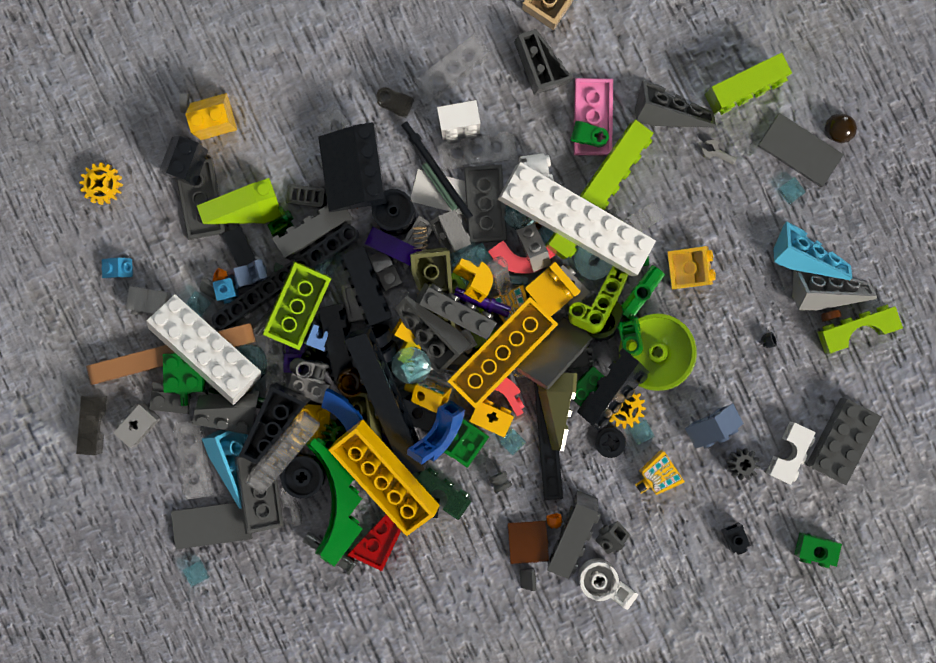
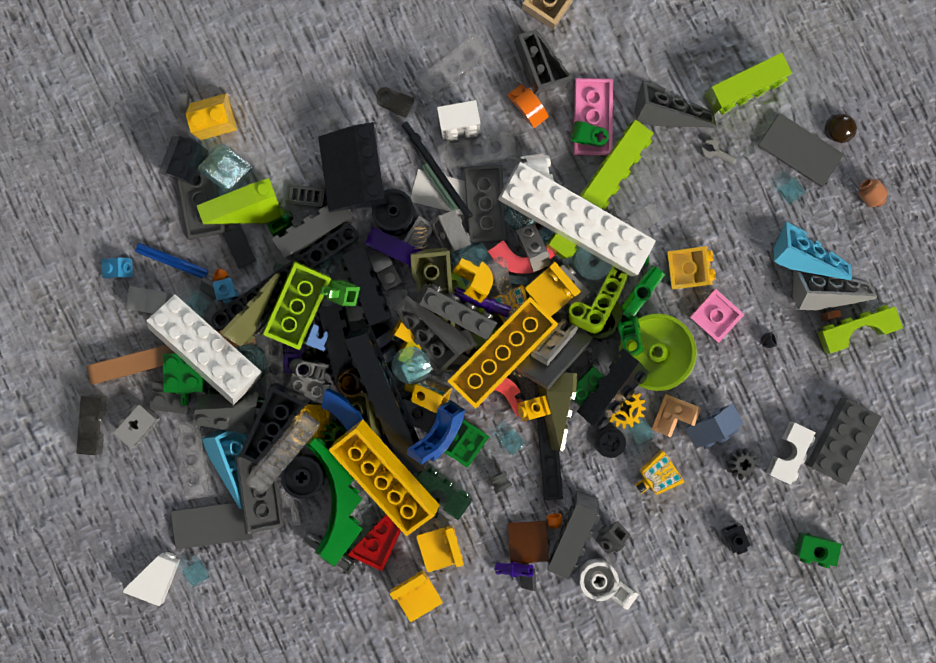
yellow gear [79,163,123,205] -> none
sand blue brick [226,259,267,289] -> none
yellow brick [469,399,514,438] -> none
none -> white slope [123,552,180,606]
none -> blue axle [135,243,209,278]
none -> clear light blue plate [197,144,252,193]
none -> olive wedge [220,272,281,346]
none -> bright green brick [320,280,360,306]
none -> yellow bracket [390,569,443,622]
none -> yellow bracket [417,525,464,572]
none -> dark purple pin [494,562,534,577]
none -> orange brick [507,83,549,128]
none -> yellow brick [517,395,551,422]
none -> light grey hinge [531,319,578,366]
none -> light nougat plate [652,394,701,437]
none -> bright pink plate [689,289,745,343]
none -> nougat head [858,178,888,207]

